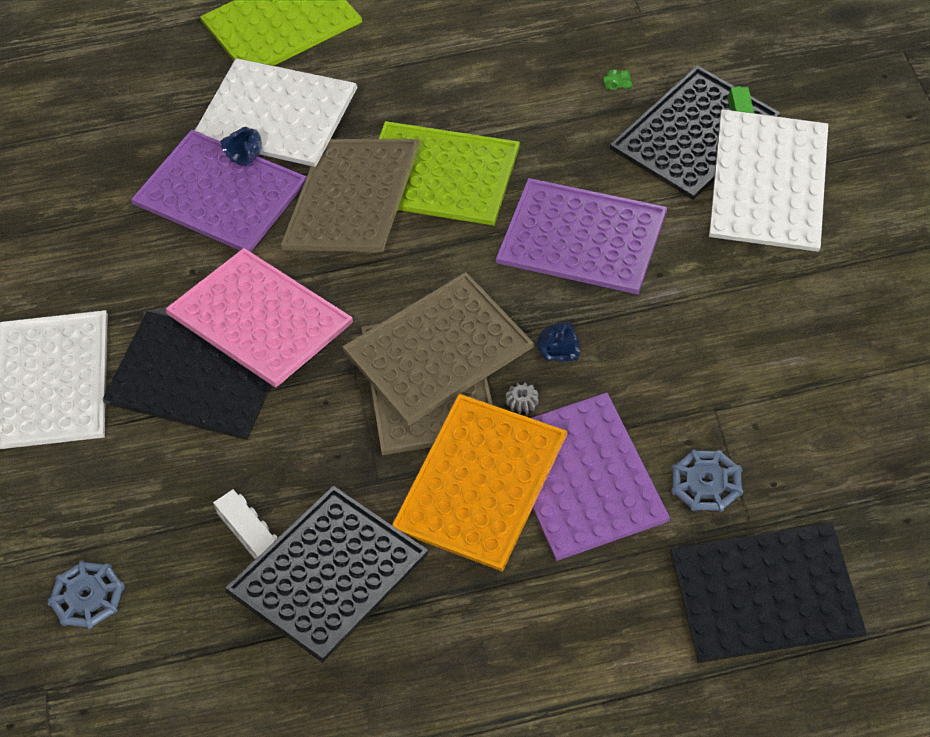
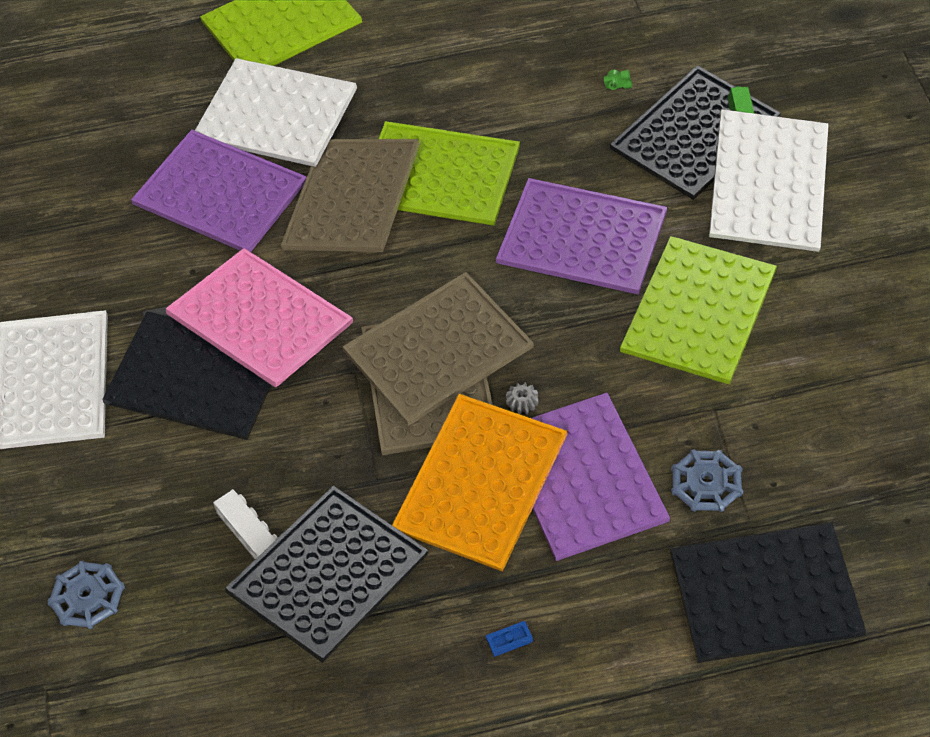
dark blue hair [220,127,262,166] -> none
dark blue hair [537,322,580,362] -> none
none -> blue plate [486,621,533,657]
none -> lime plate [620,236,777,385]

